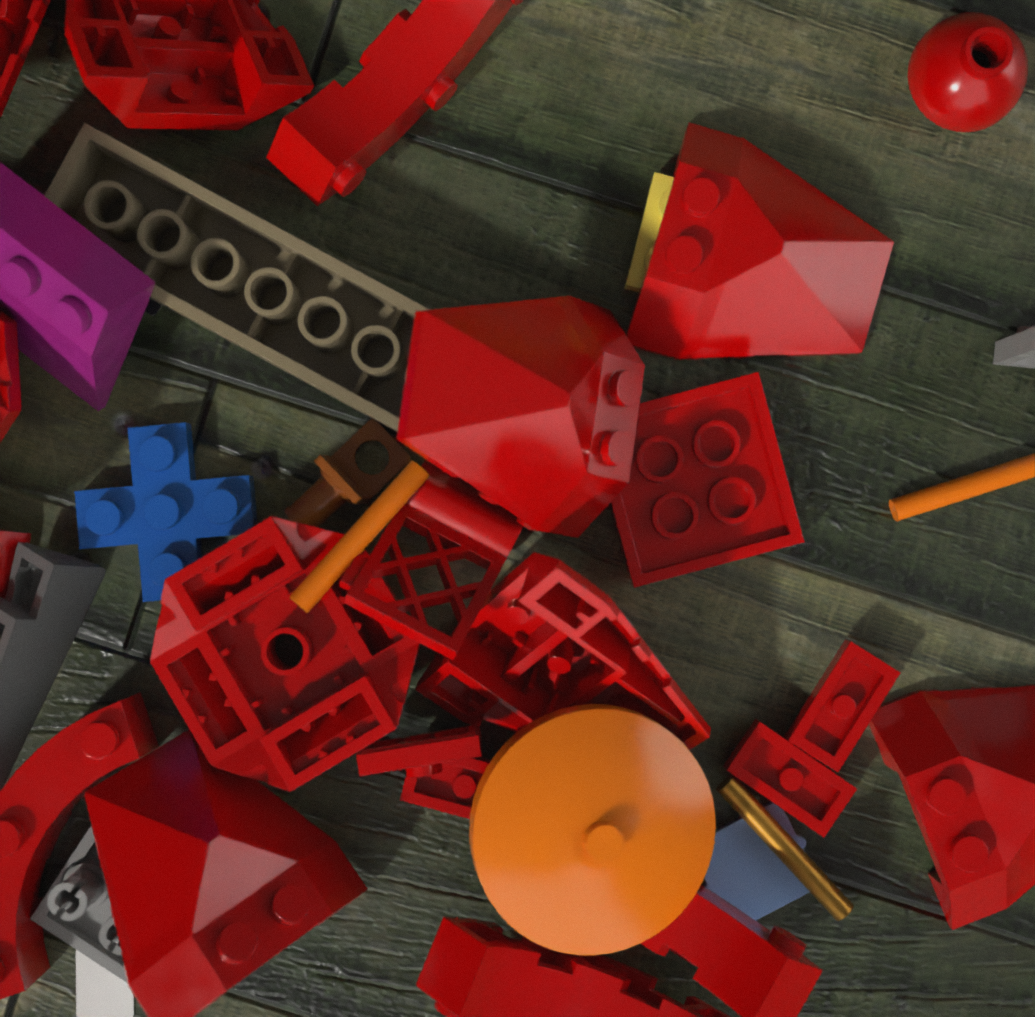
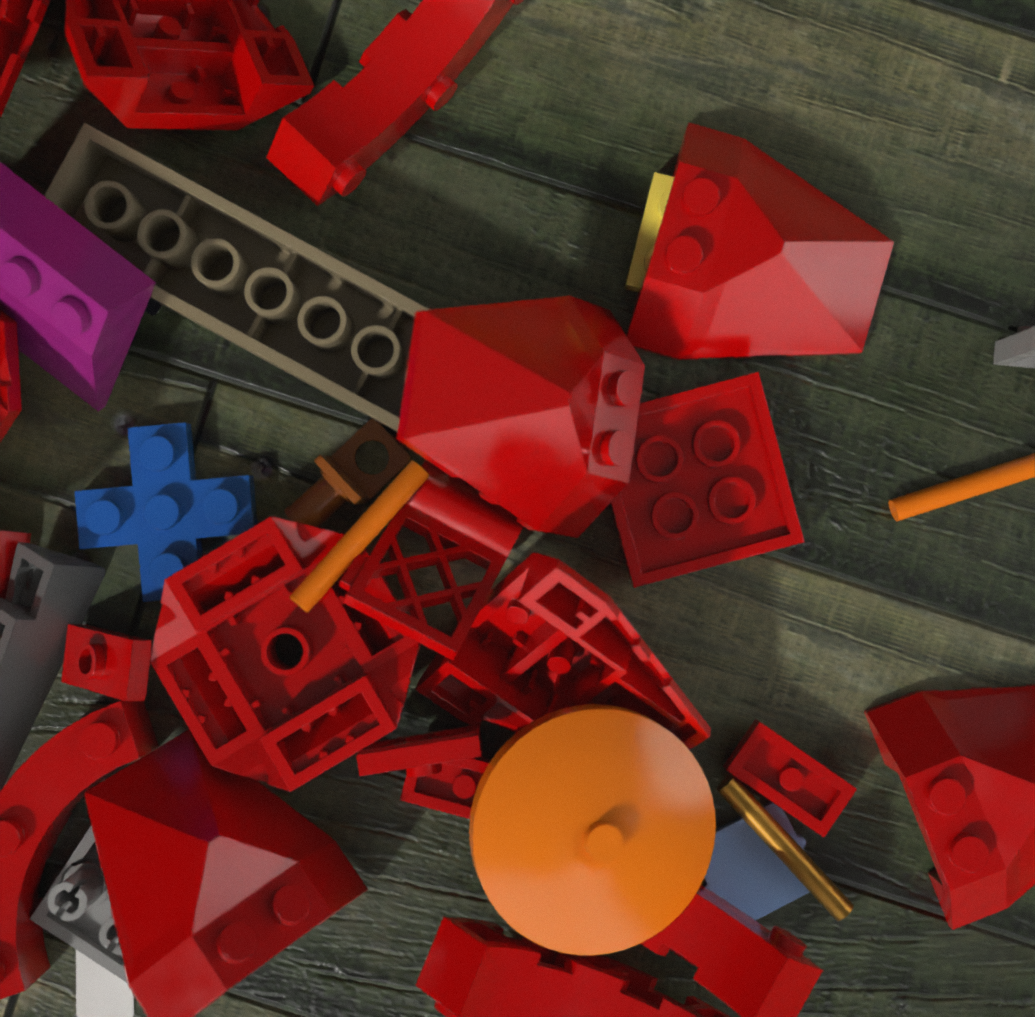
red plate [783,639,901,772] -> none
red piece [907,12,1028,132] -> none
none -> red plate [61,624,152,702]

